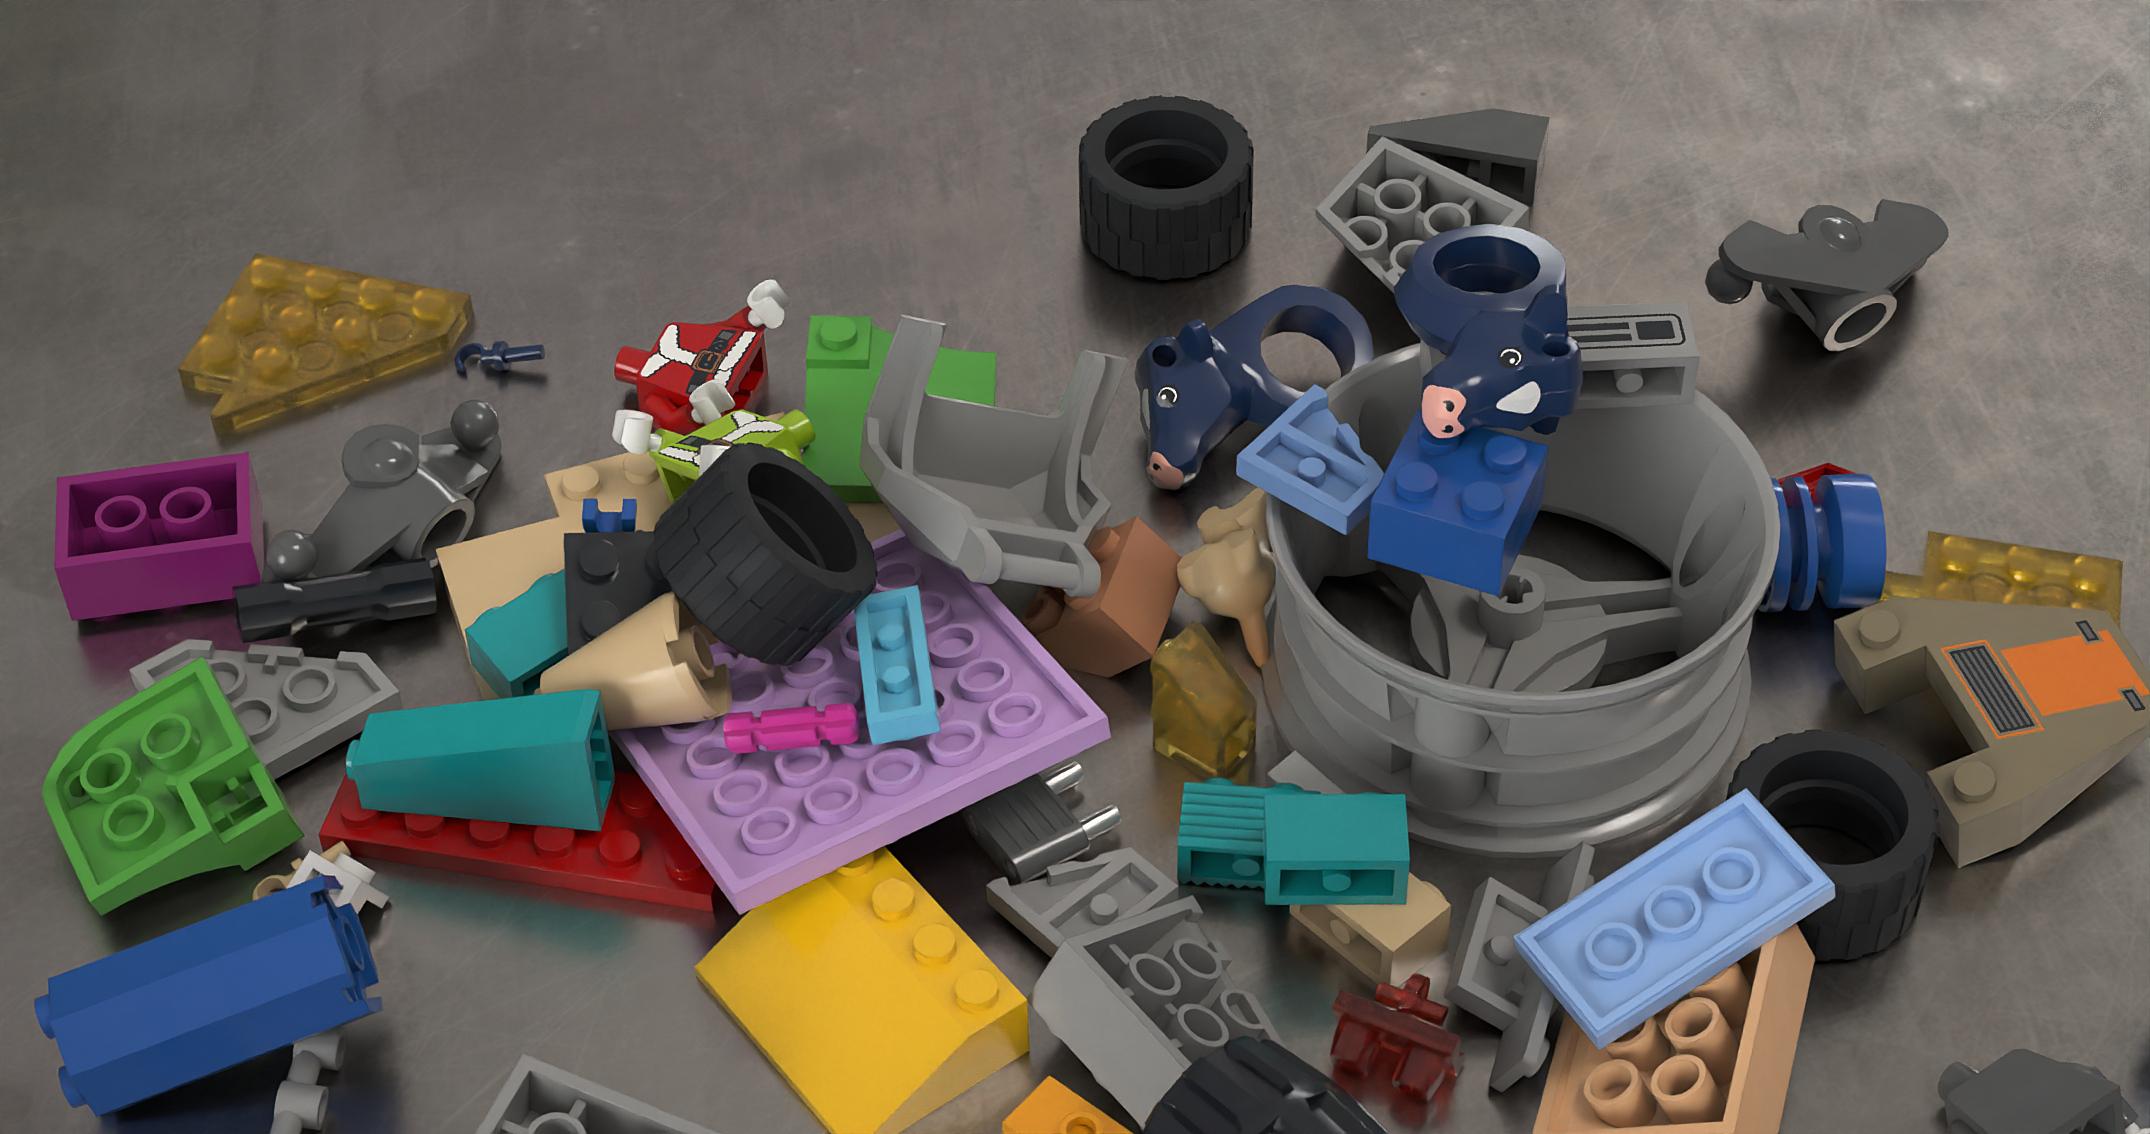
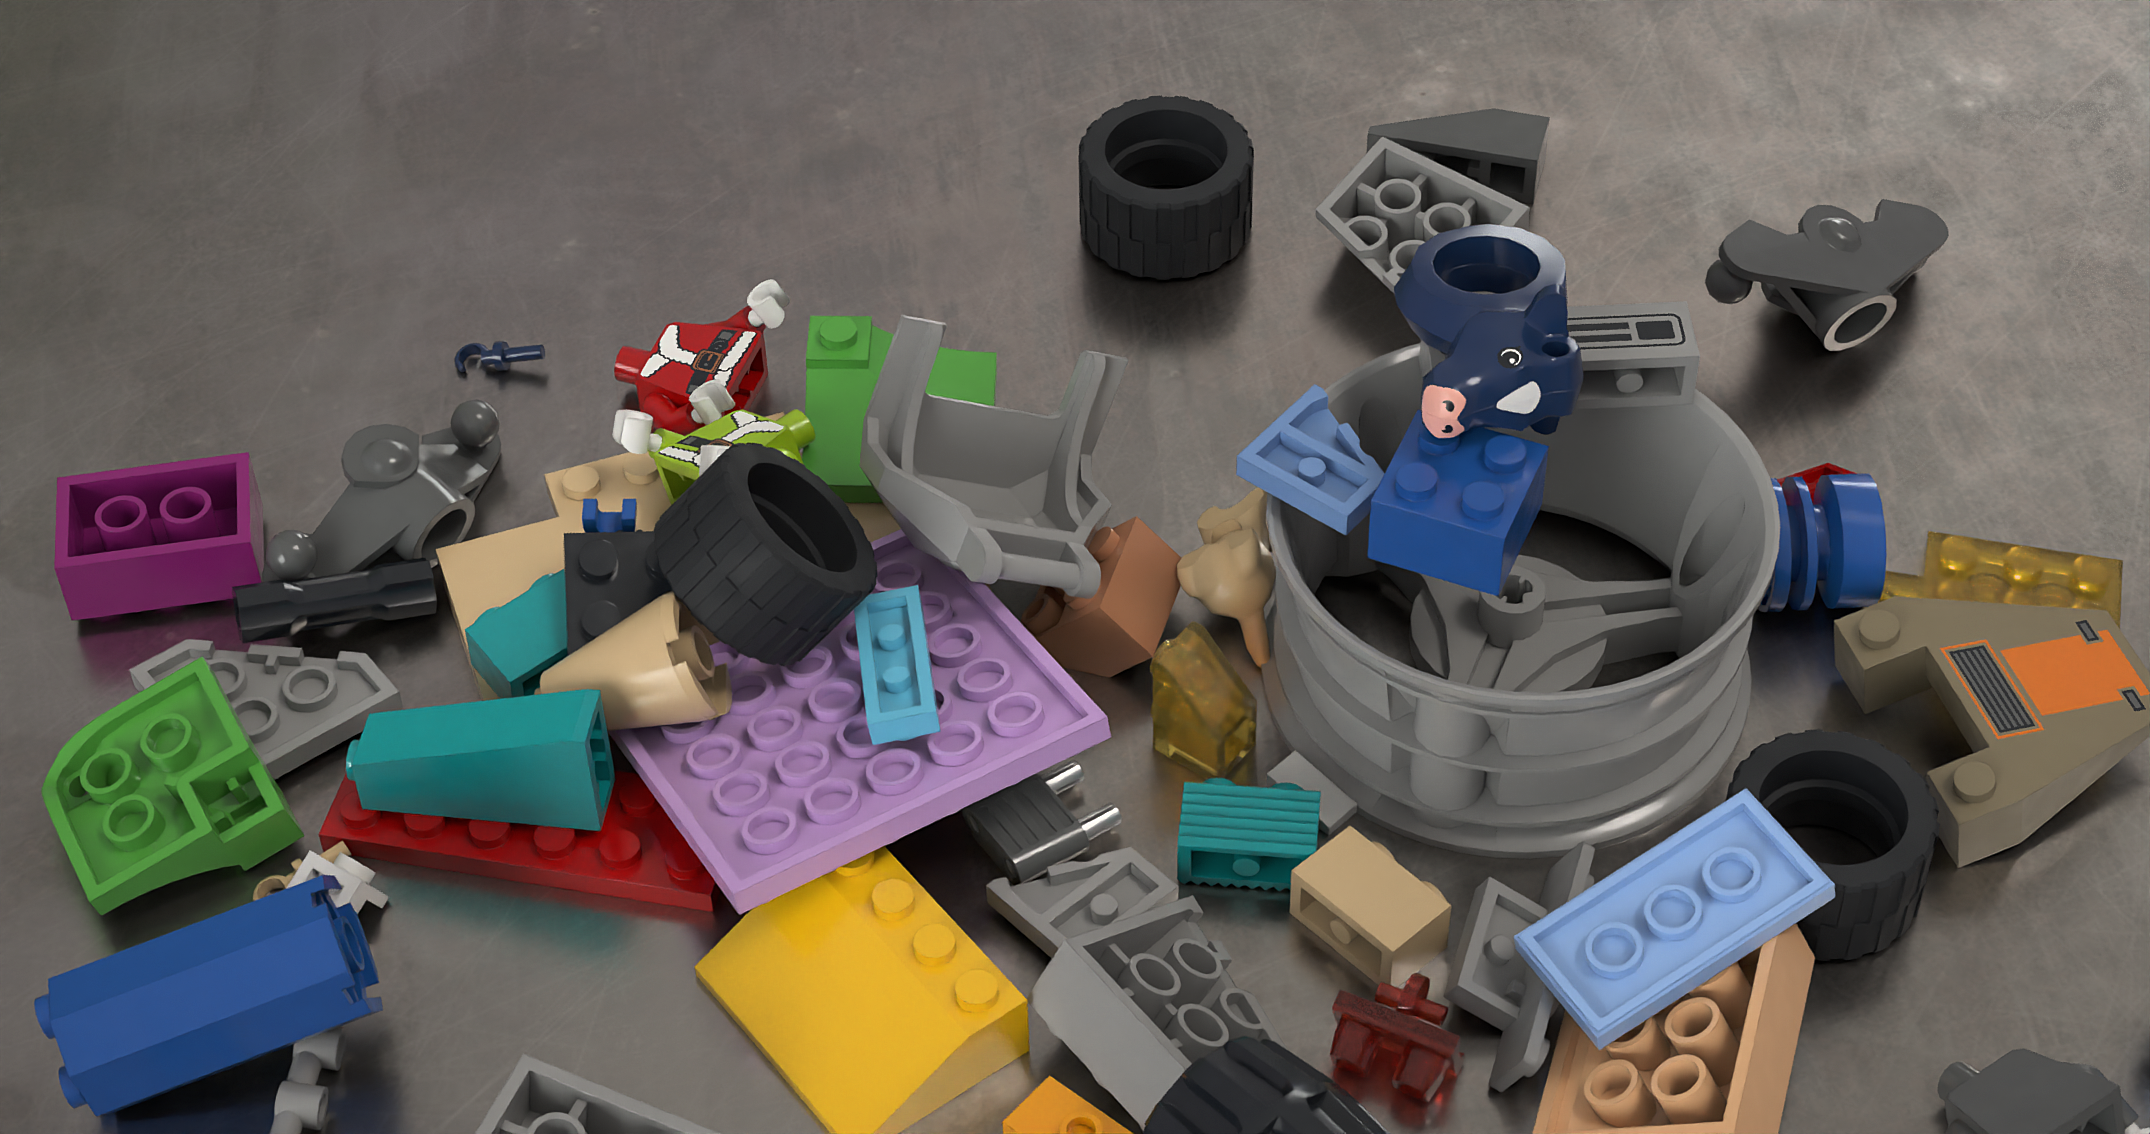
clear yellow wing [178,253,474,434] -> none
dark pink axle [724,703,860,754] -> none
dark blue animal [1134,284,1374,491] -> none
teal brick [1263,792,1410,905] -> none

